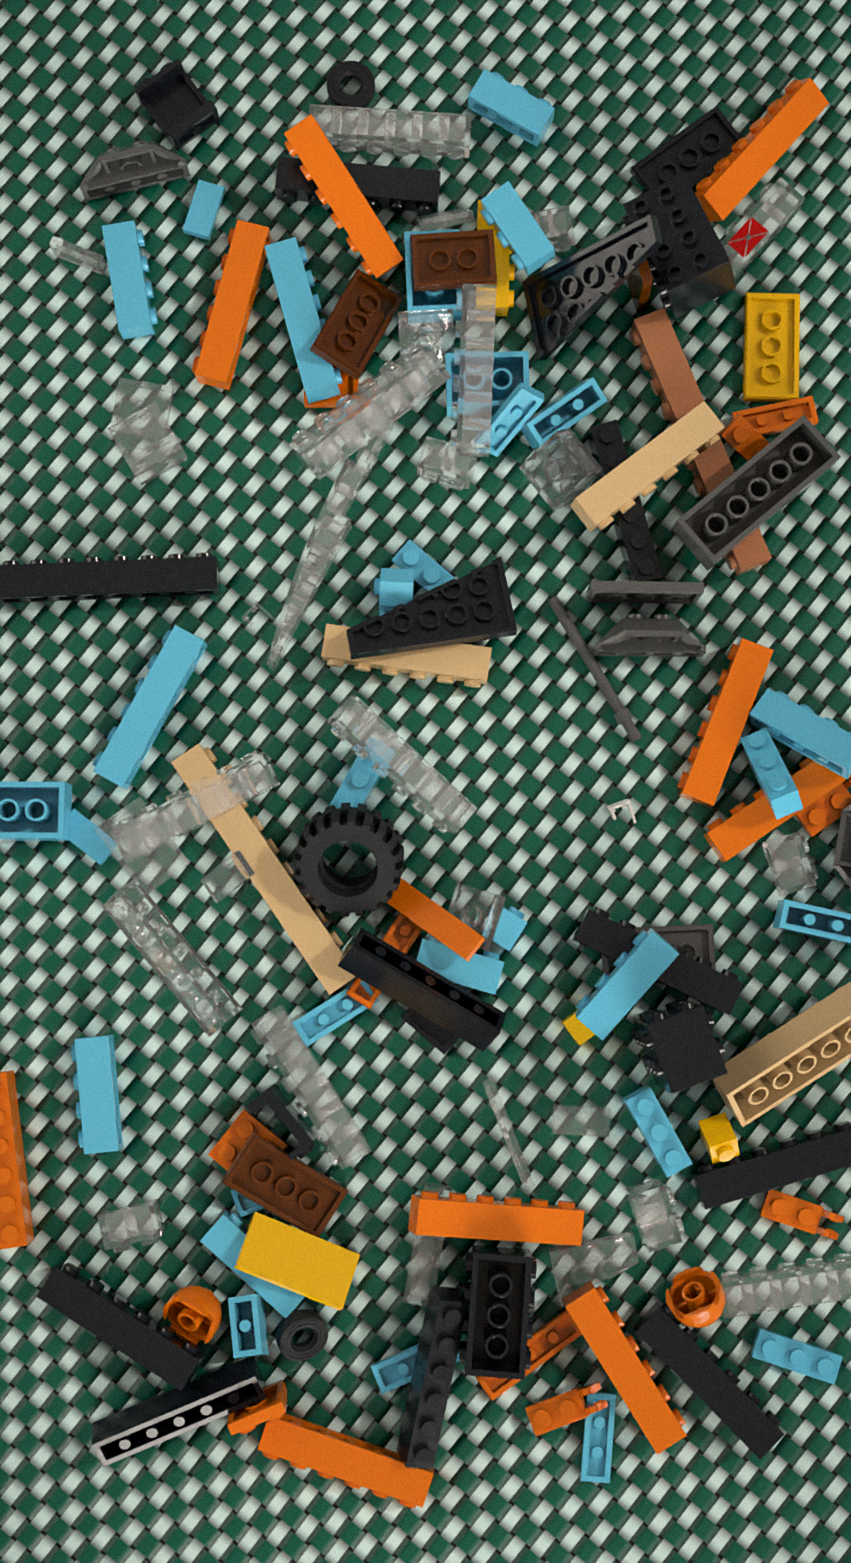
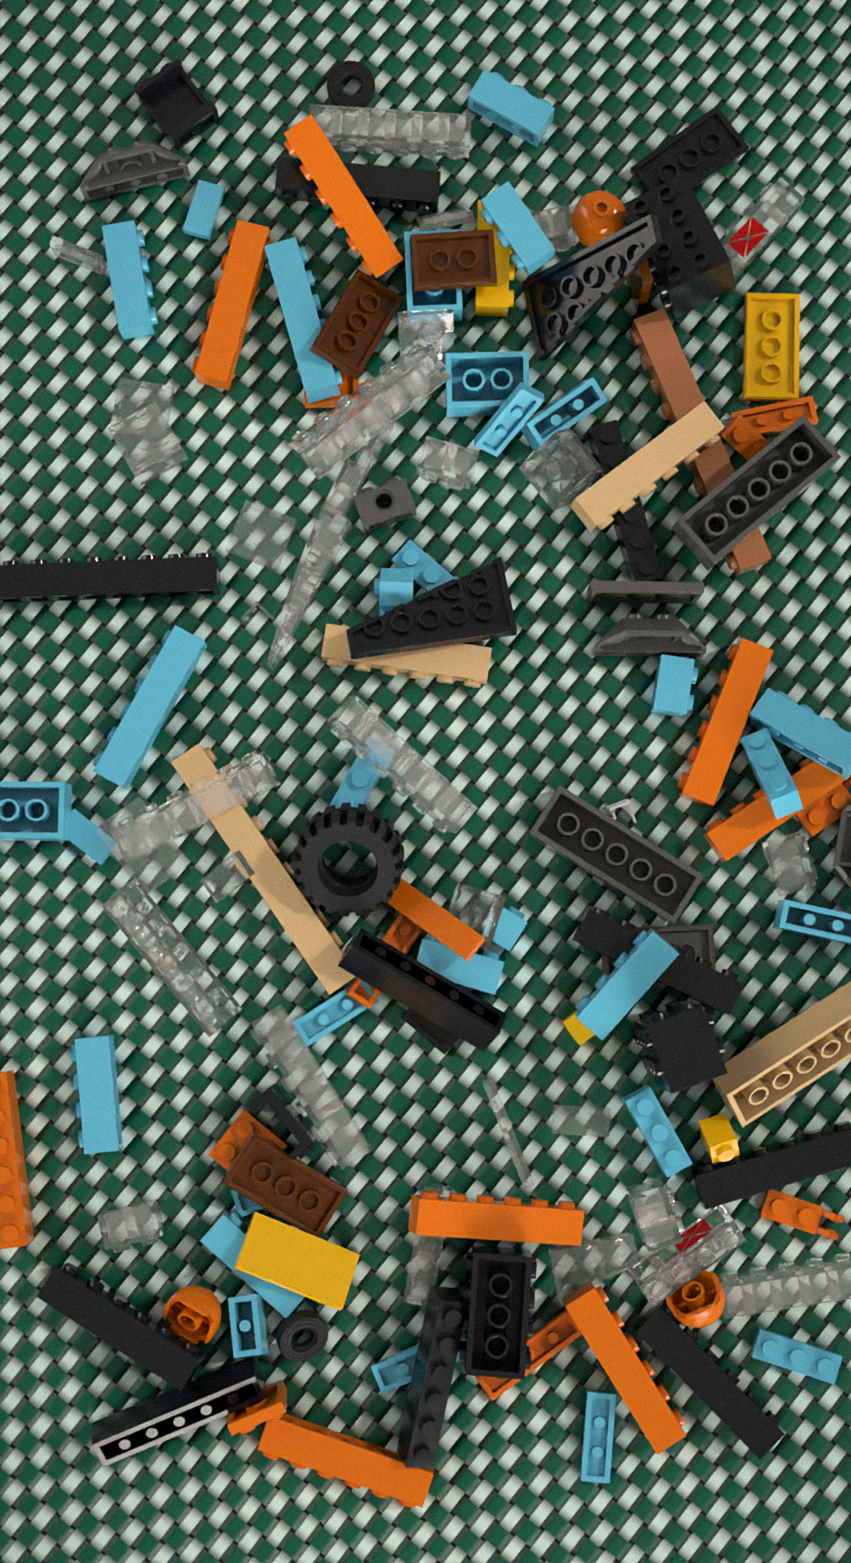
clear brick [451,284,496,457] -> none
orange hinge [525,1382,609,1436] -> none
dark grey bar [548,596,642,743] -> none
orange brick [695,77,829,222] -> none
none -> clear tile [225,500,297,571]
none -> dark grey brick [353,478,417,533]
none -> dark grey brick [528,785,704,925]
none -> orange cylinder [572,191,626,247]
none -> clear brick [628,1205,747,1307]
none -> medium azure brick [650,654,698,718]

